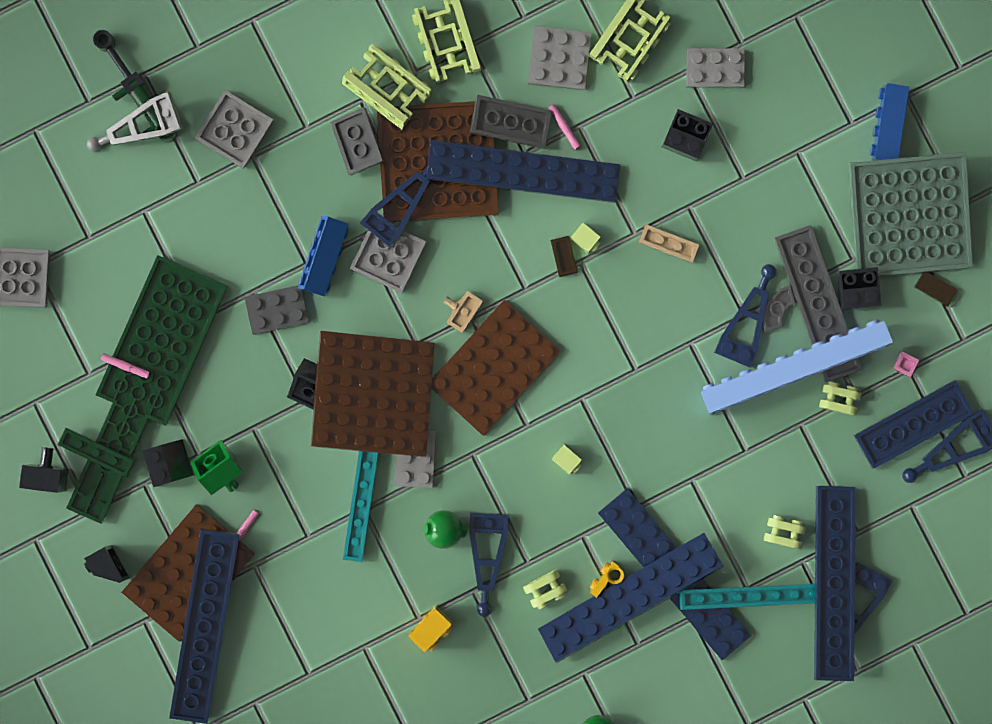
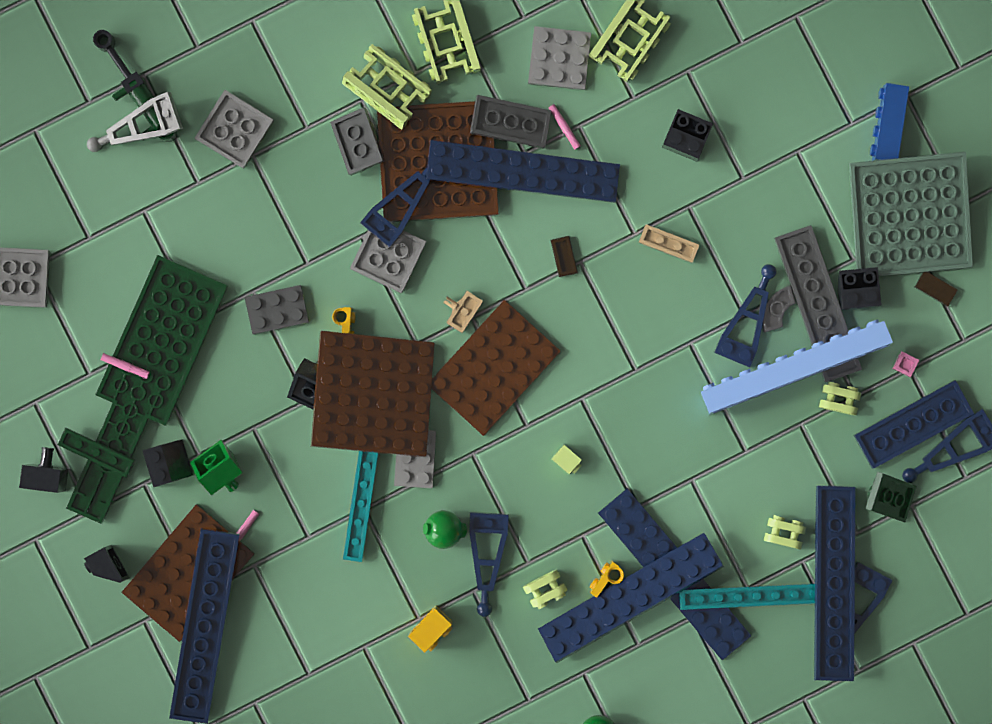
blue brick [298,216,348,297] -> none
yellowish green brick [570,223,601,253] -> none
light grey plate [686,48,744,88] -> none
none -> yellow plate [332,307,356,334]
none -> dark green plate [865,472,917,522]

